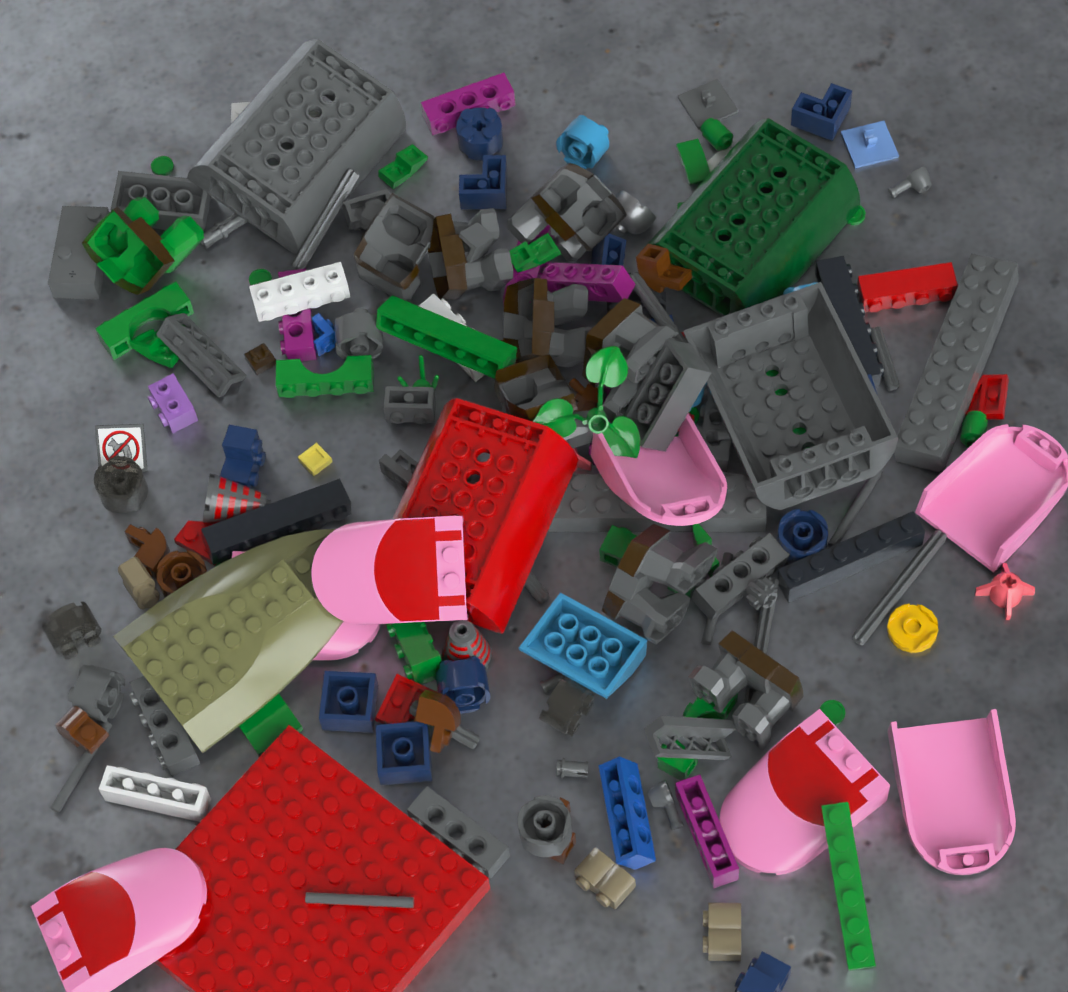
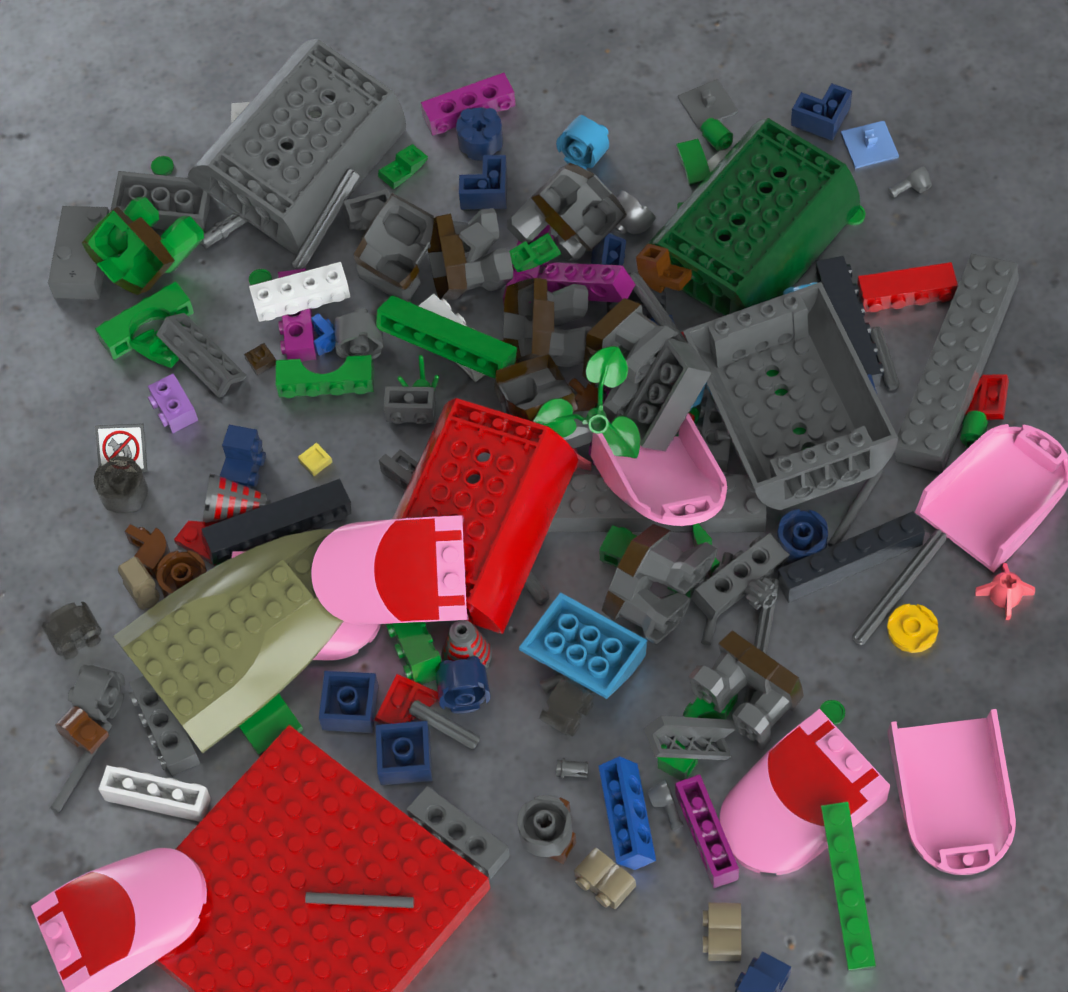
reddish brown brick [415,690,461,753] -> none

